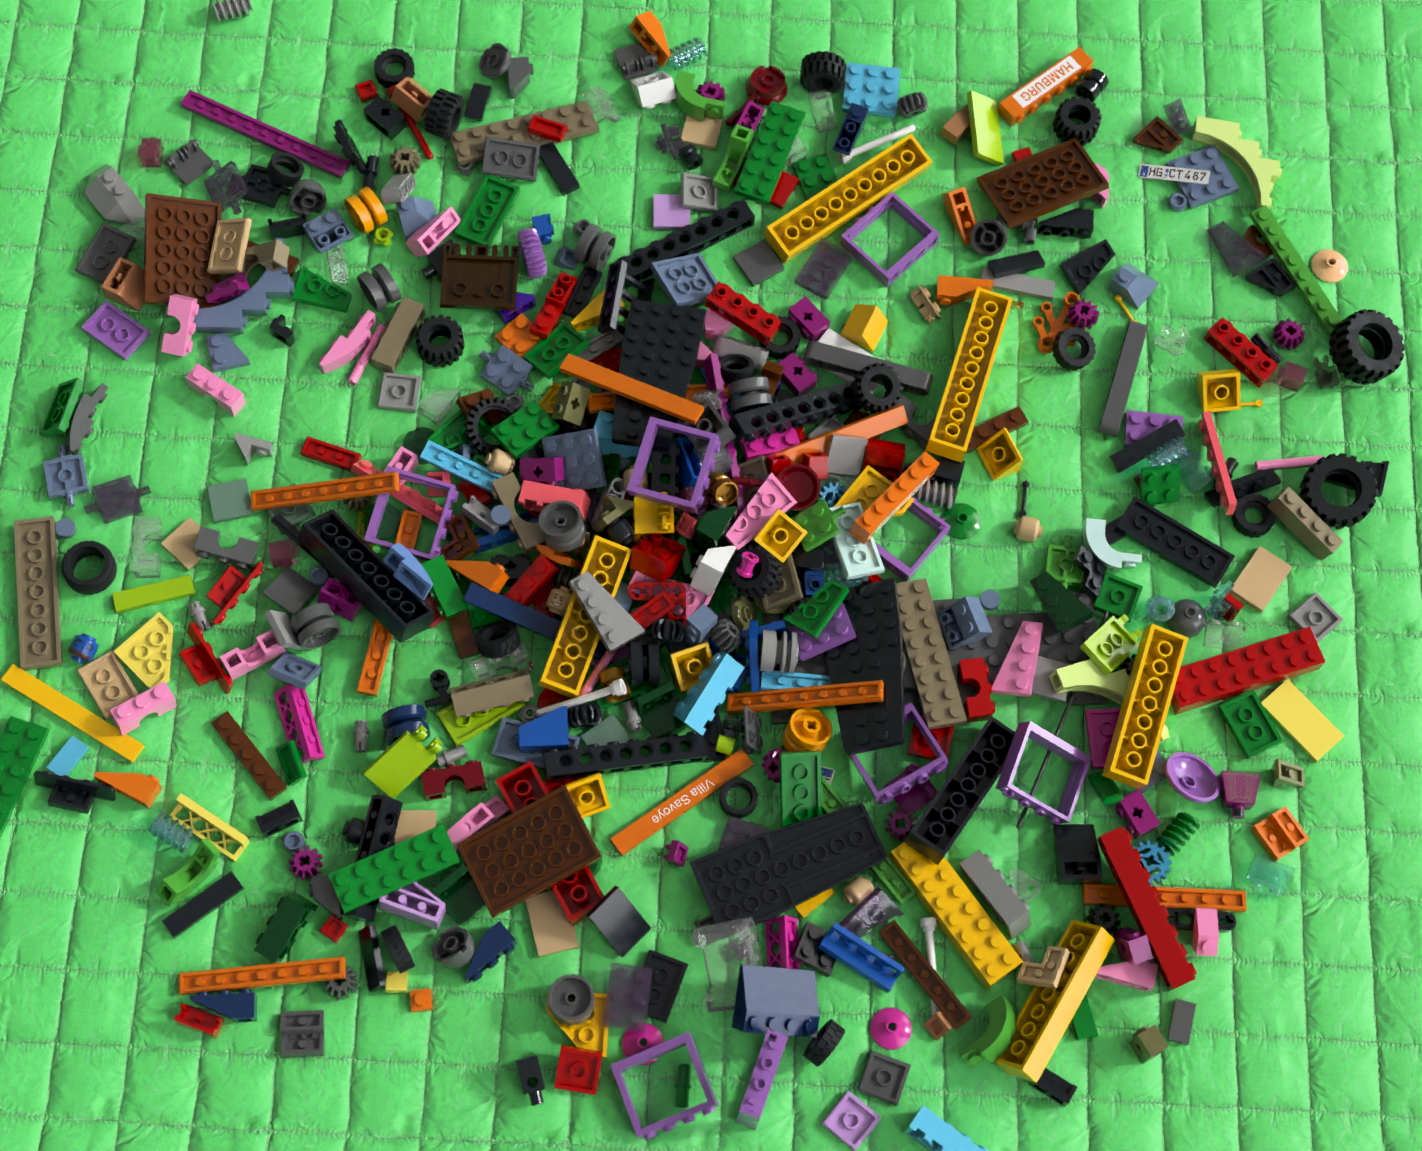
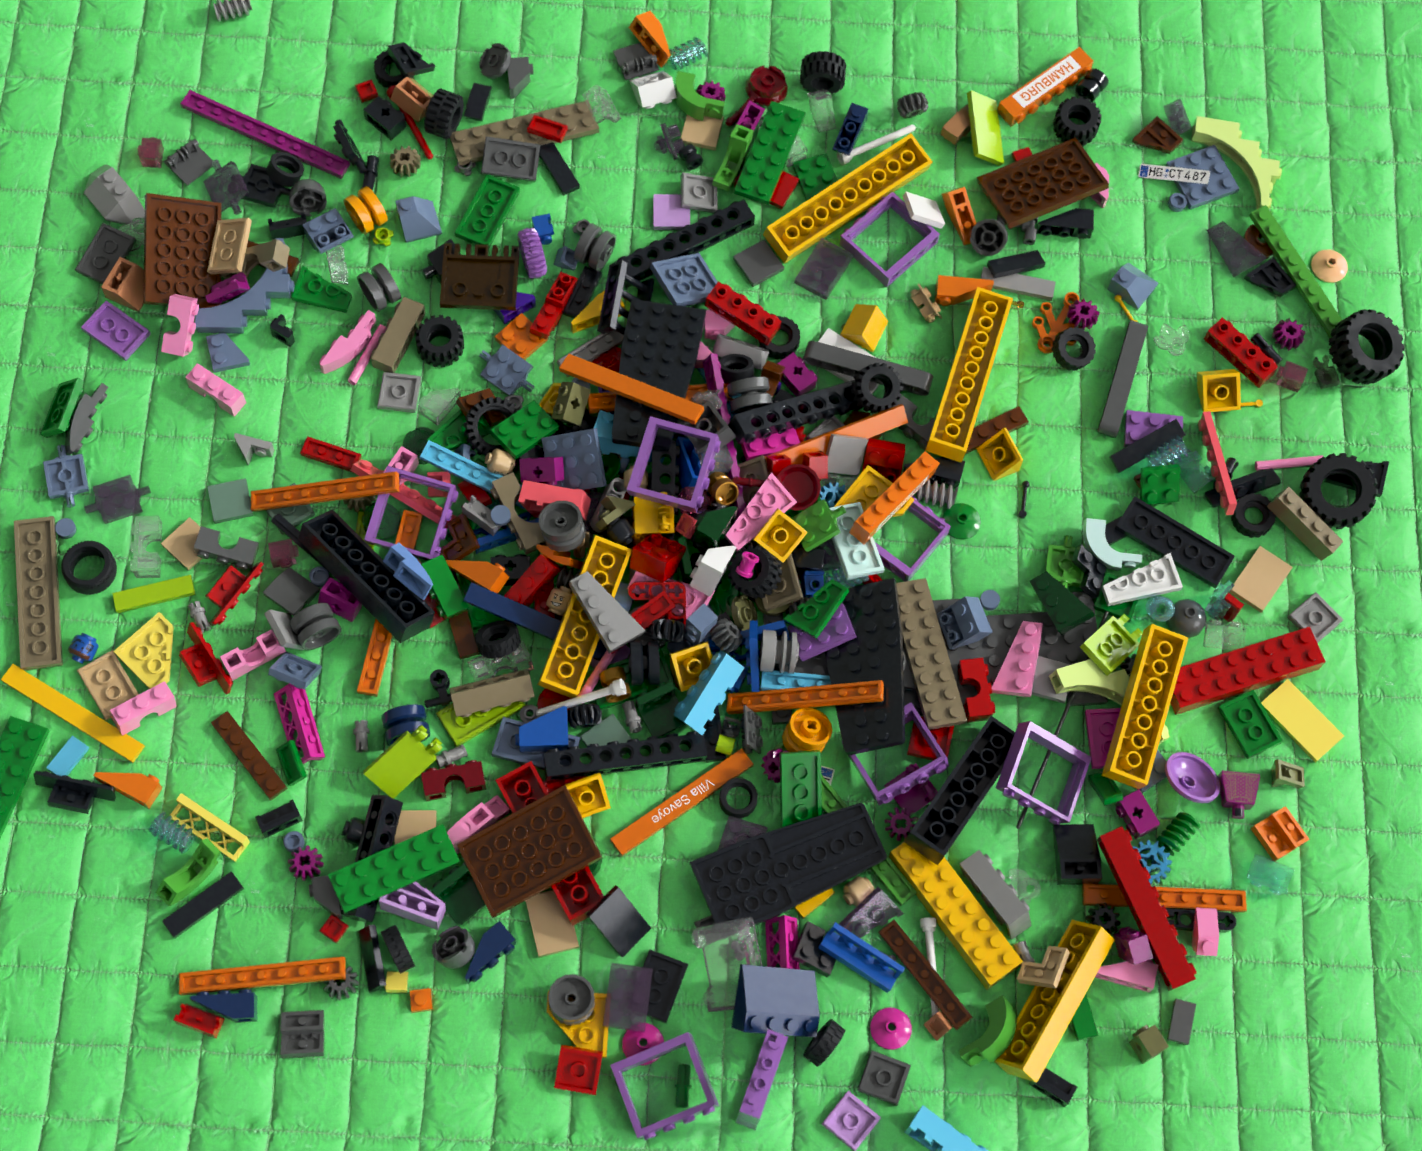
dark green wedge [255,894,318,963] -> none
light grey beam [381,173,416,204] -> none
bright pink slope [405,206,461,257] -> none
black torso [516,1055,545,1106] -> none
green plate [523,321,590,380] -> none
magenta tile [662,840,688,867] -> none
magenta brick [787,296,830,341] -> none
medium azure plate [842,62,900,118] -> none
tan head [1014,516,1043,543] -> none
black wing [1059,239,1115,296] -> none
none -> black wing [387,43,435,78]
none -> white tile [903,192,945,229]
none -> white wing [1102,553,1183,606]

